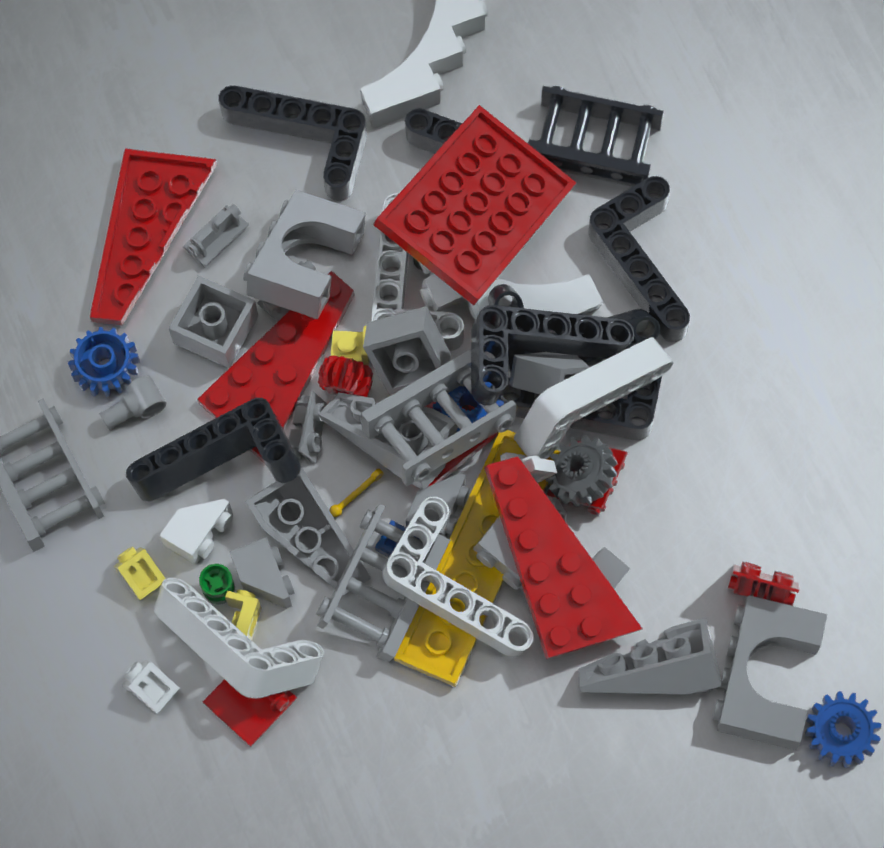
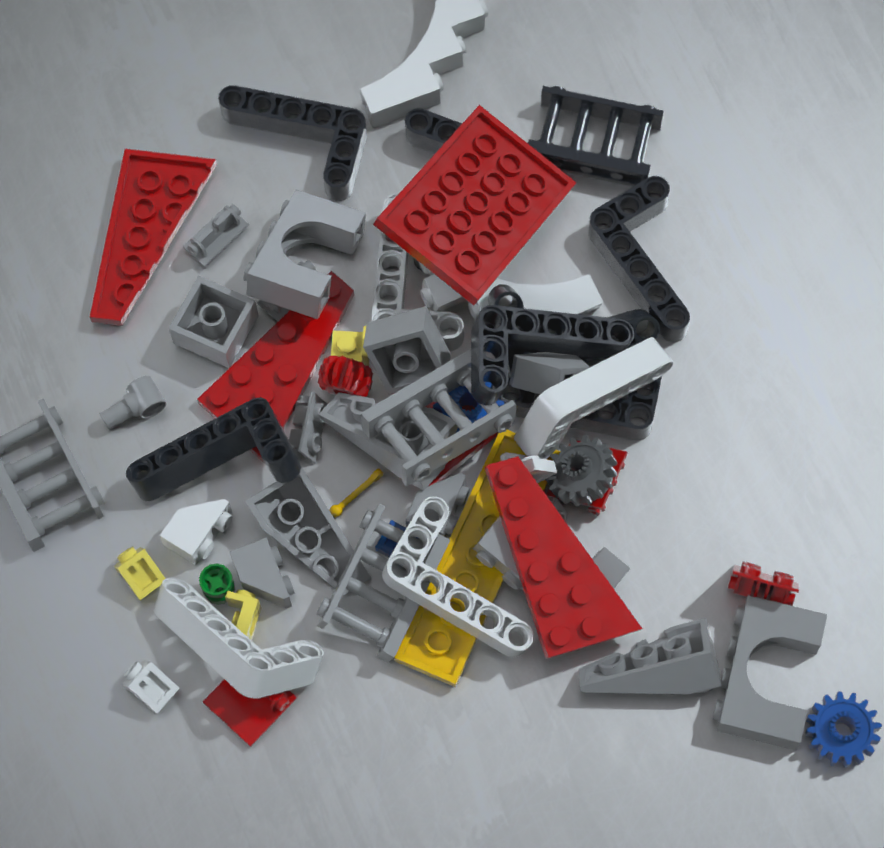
blue gear [68,327,140,397] -> none

